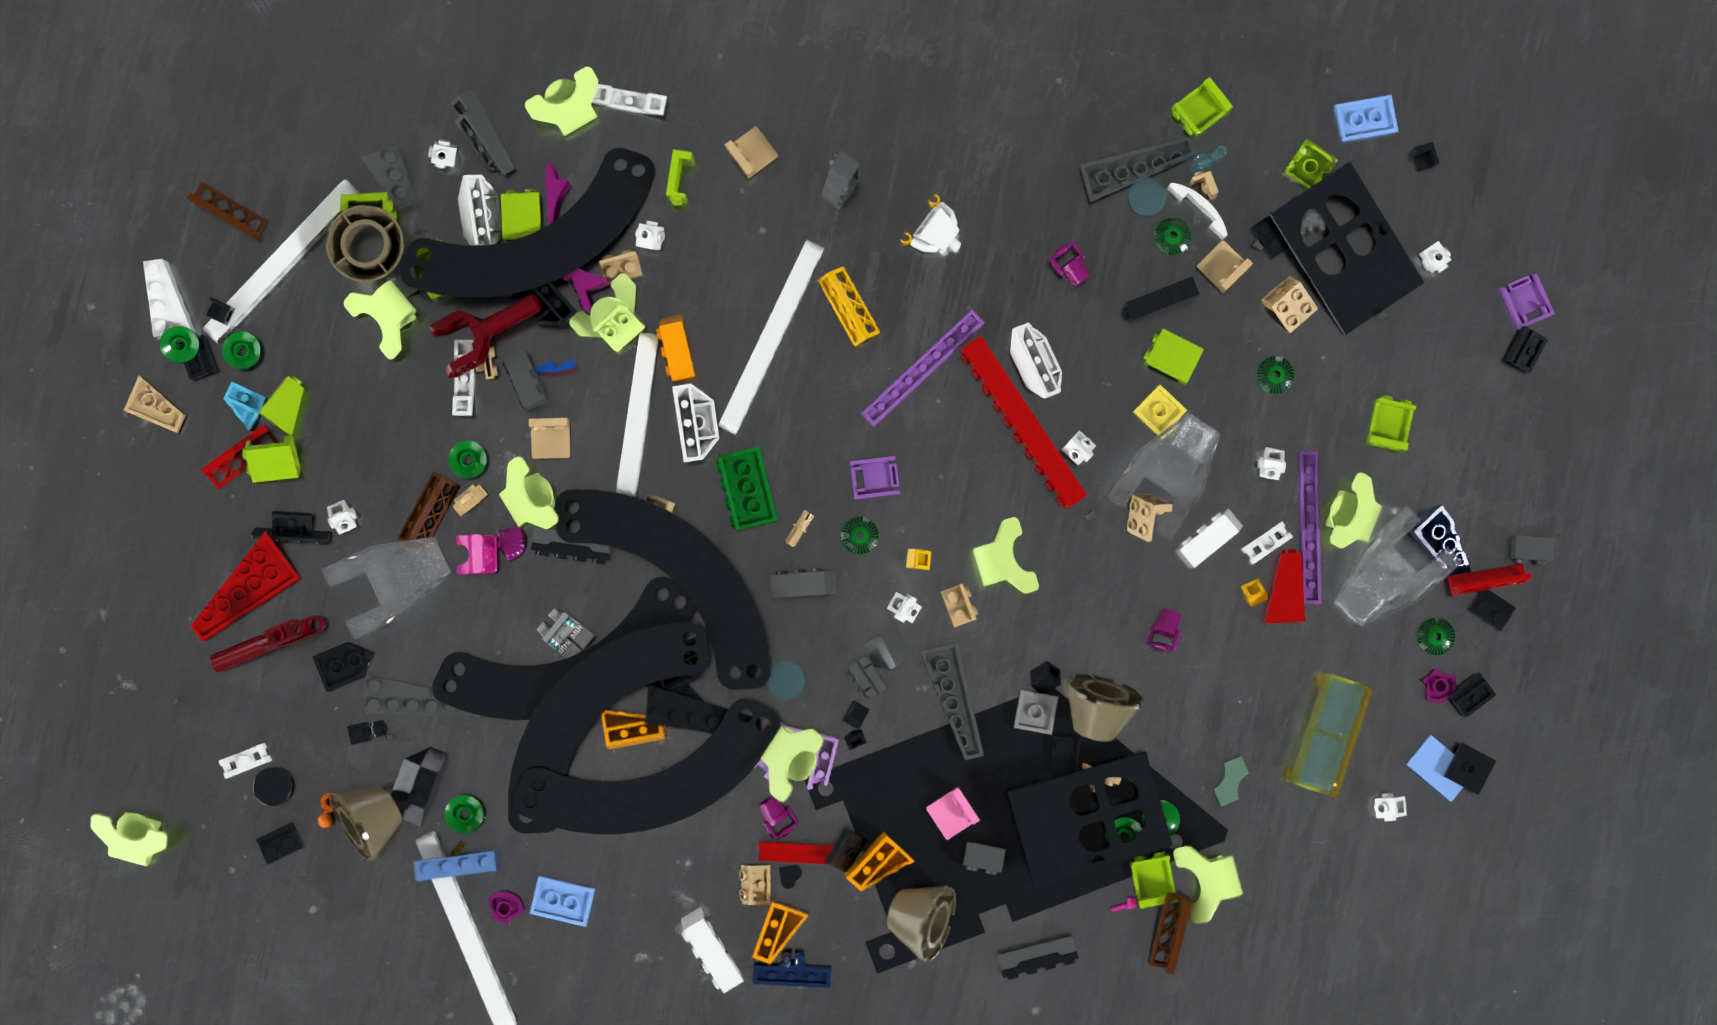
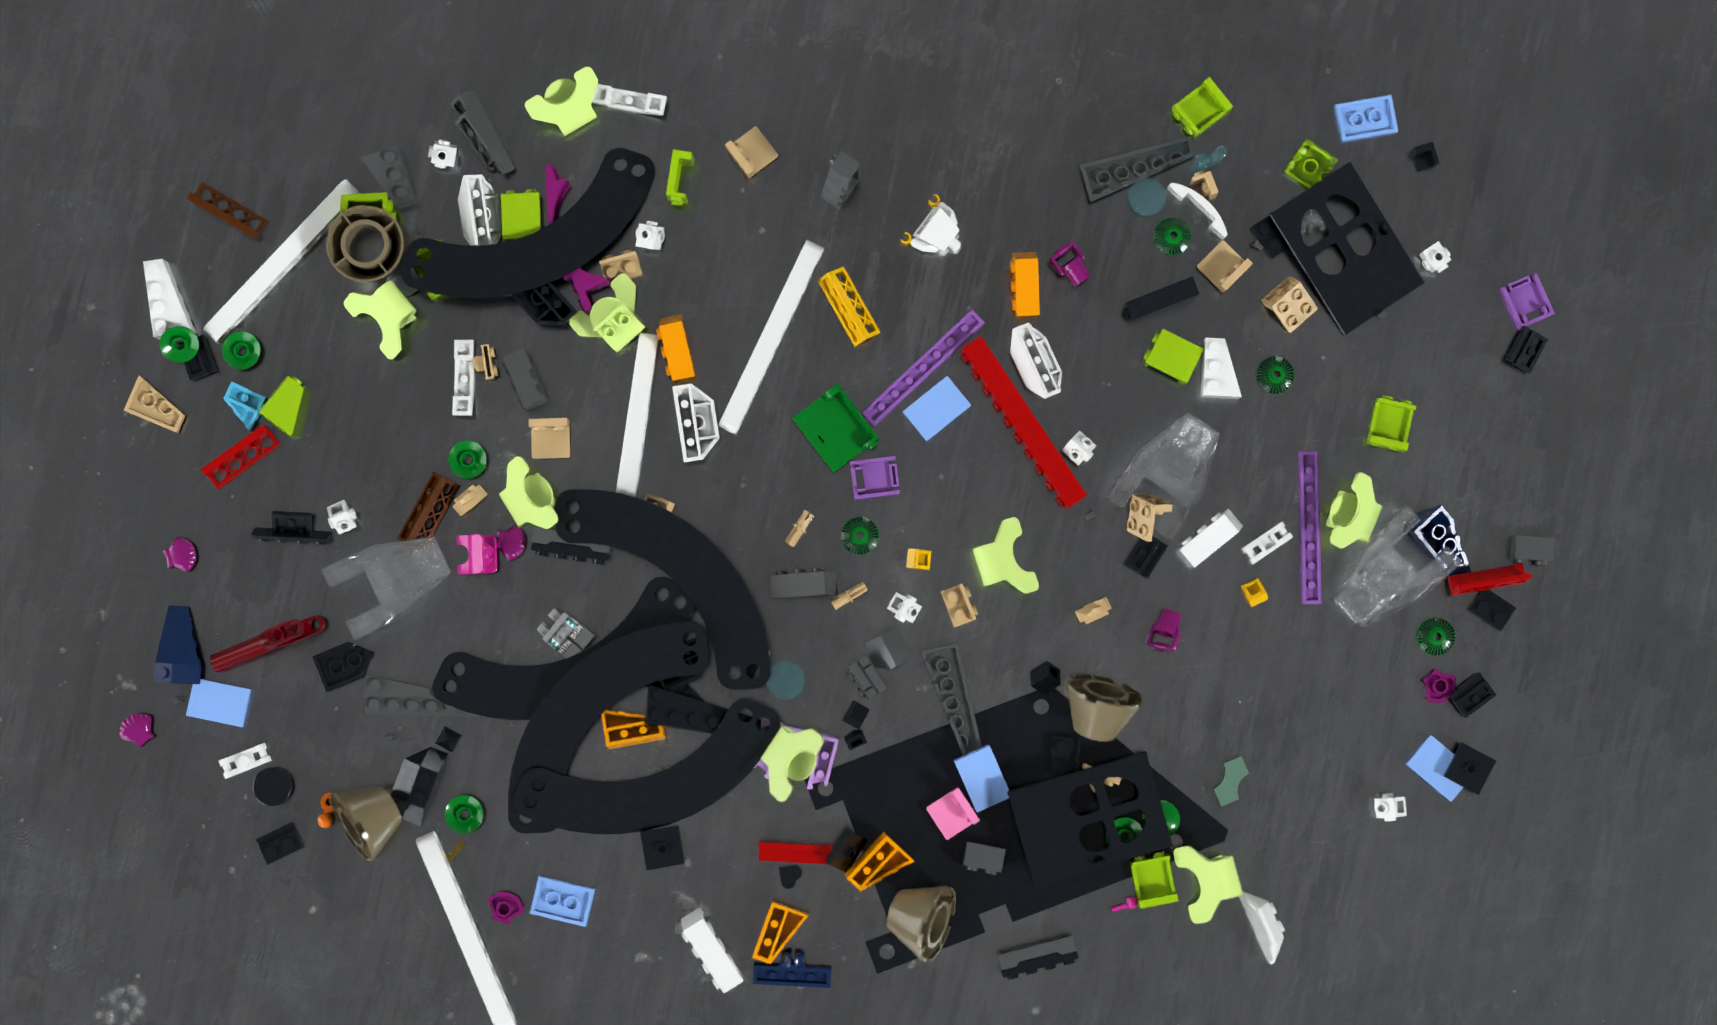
yellowish green piece [91,812,167,866] -> none
red wing [190,530,299,641] -> none
black panel [206,297,235,326] -> none
lime panel [242,435,301,483] -> none
black plate [347,720,386,745] -> none
medium blue arch [413,850,496,881] -> none
dark red piece [429,293,542,378] -> none
blue slope [535,359,578,375] -> none
green bracket [715,446,778,531] -> none
tan bracket [739,865,771,905] -> none
magenta piece [758,795,798,840] -> none
light grey plate [1014,690,1059,735] -> none
light yellow tile [1133,384,1187,438] -> none
reddish brown fence [1148,892,1193,975] -> none
white brick [1257,447,1286,480] -> none
red slope [1264,549,1305,624] -> none
windscreen [1285,672,1374,799] -> none
none -> magenta animal [119,713,154,747]
none -> dark blue wedge [154,606,201,684]
none -> magenta animal [163,536,196,572]
none -> light blue tile [186,679,252,727]
none -> black slope [435,726,462,752]
none -> black plate [640,825,685,870]
none -> green door [792,383,879,473]
none -> tan axle [830,582,868,610]
none -> light blue tile [903,376,971,442]
none -> light blue tile [954,744,1009,812]
none -> light orange wedge [1010,252,1040,316]
none -> tan piece [1074,597,1112,624]
none -> black plate [1124,536,1168,578]
none -> white wedge [1200,338,1242,399]
none -> white wedge [1239,891,1285,964]

